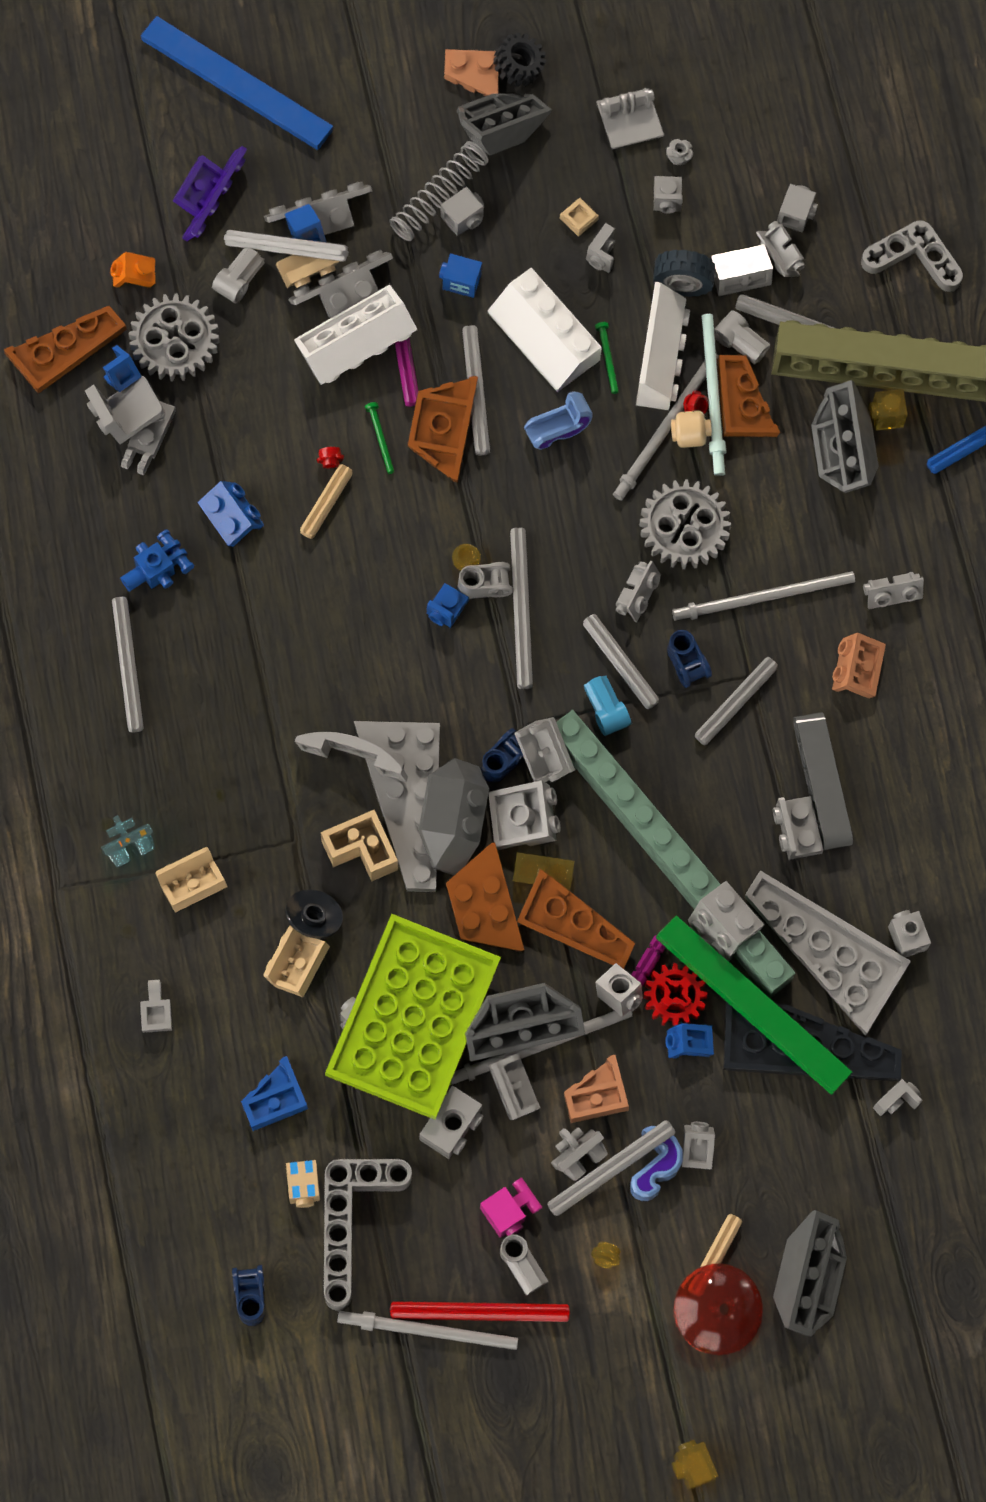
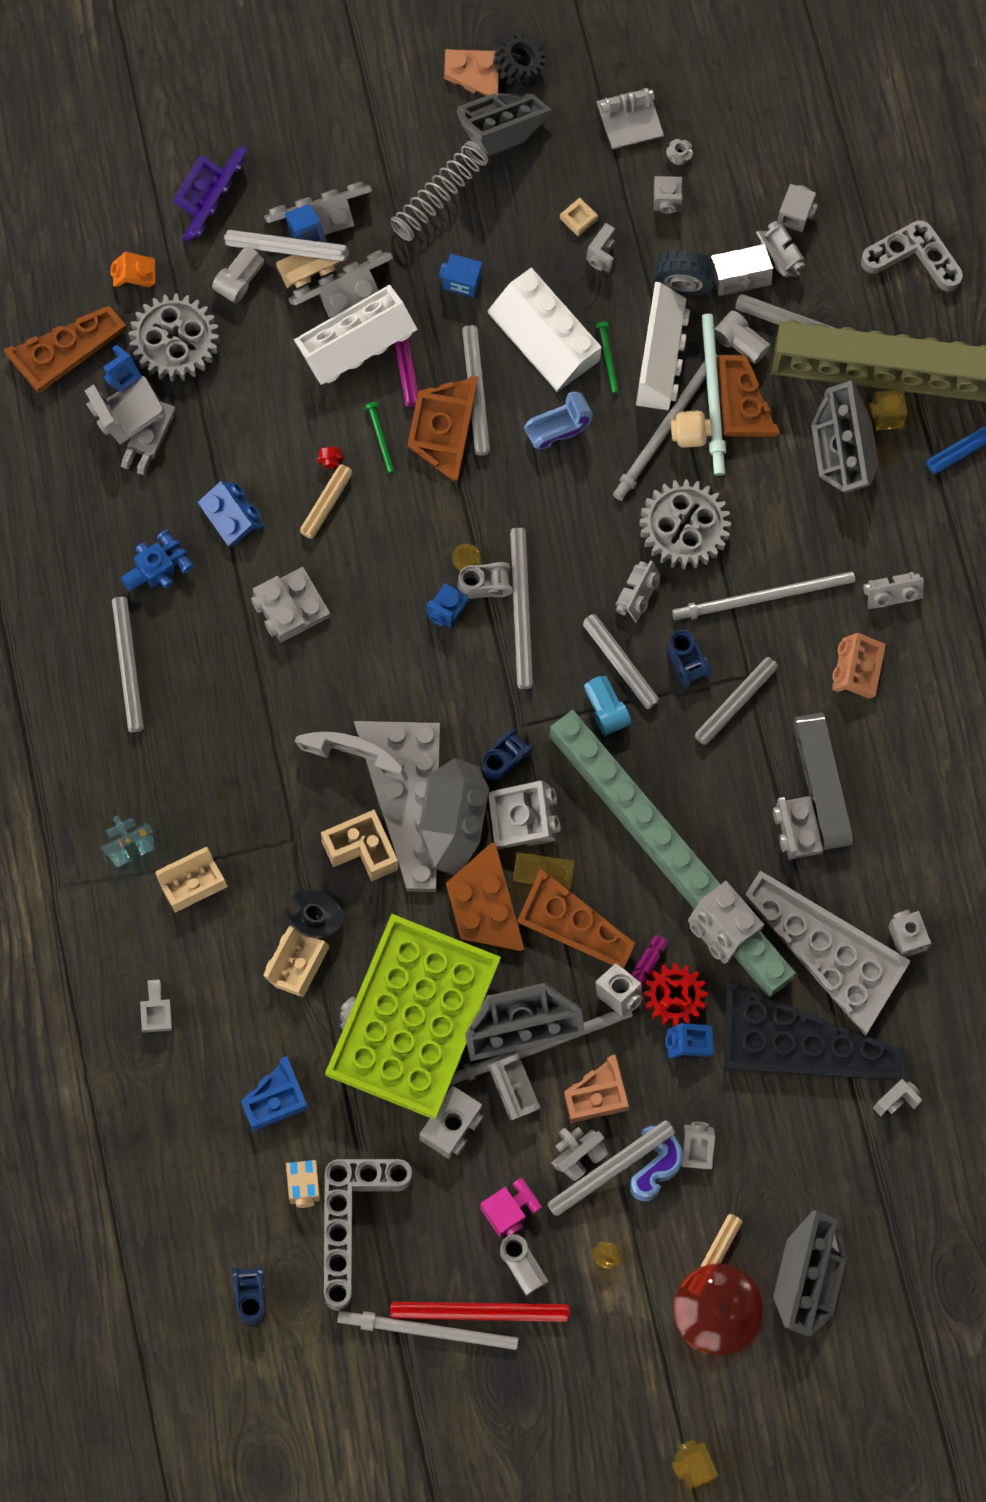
blue tile [141,16,333,150] -> none
light grey brick [441,186,484,236] -> none
light grey hinge [514,717,575,782] -> none
green tile [656,915,852,1095] -> none
red plate [683,390,709,414] -> none
none -> light grey plate [251,567,330,643]

